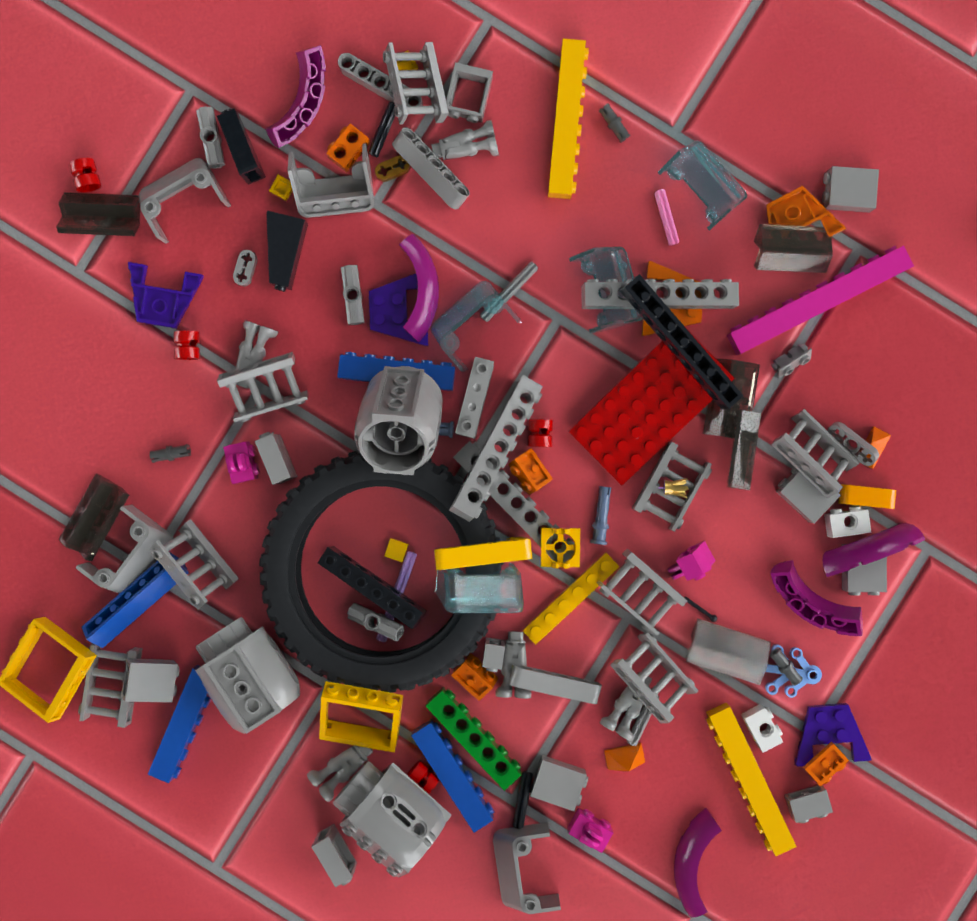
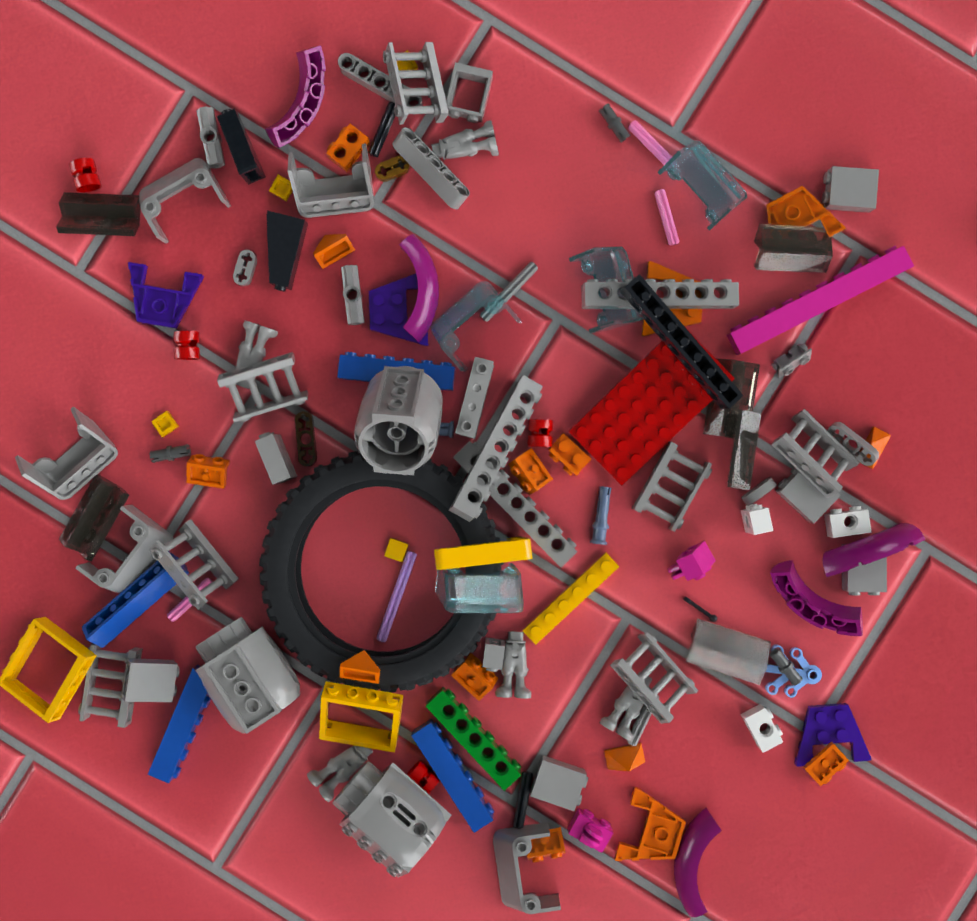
dark pink brick [223,441,260,484] -> none
light grey window [311,824,357,887] -> none
black brick [318,546,427,629] -> none
light grey piece [347,603,404,641] -> none
light grey beam [508,664,602,704] -> none
yellow piece [541,527,580,569] -> none
yellow brick [548,38,589,199] -> none
light grey fence [597,549,687,636] -> none
pearl gold piece [658,478,688,498] -> none
yellow brick [705,703,797,856] -> none
light grey brick [784,785,833,823] -> none
light orange beam [838,484,897,509] -> none
none -> light grey windscreen [15,407,118,500]
none -> yellow tile [151,411,179,437]
none -> bright pink axle [167,578,213,622]
none -> orange bracket [186,454,230,489]
none -> dark brown beam [295,411,317,466]
none -> orange slope [313,234,355,269]
none -> orange slope [340,650,380,684]
none -> orange bracket [527,827,566,863]
none -> orange bracket [548,433,591,476]
none -> orange wing [614,786,686,861]
none -> bright pink axle [628,120,674,167]
none -> white brick [740,504,773,535]
none -> light grey beam [741,477,777,506]

